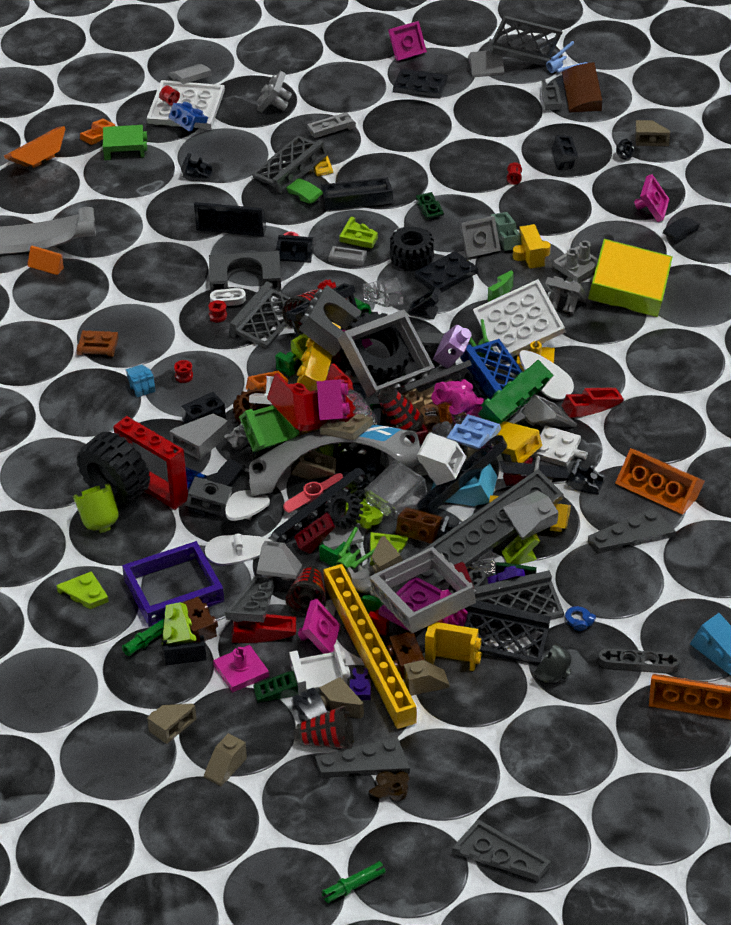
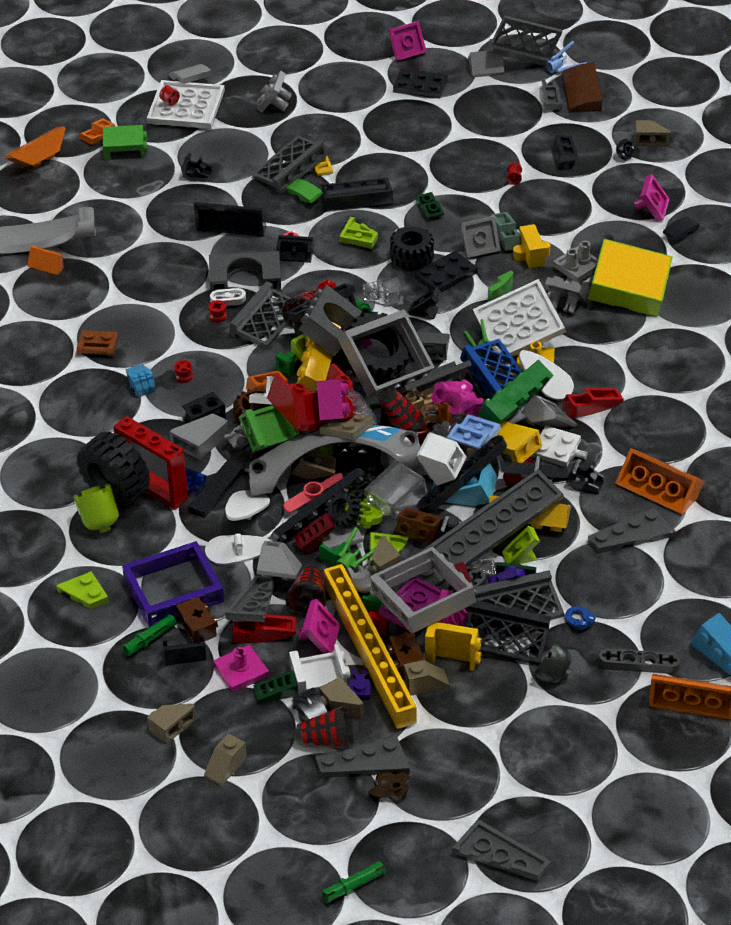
lime wing [162,602,196,646] -> none
blue bracket [169,102,209,131] -> none
dark grey brick [186,477,232,517] -> none
light grey plate [307,113,356,138] -> none
light grey tile [328,246,367,266] -> none
lavender torso [433,325,472,369] -> none
light grey slope [503,490,558,540] -> none

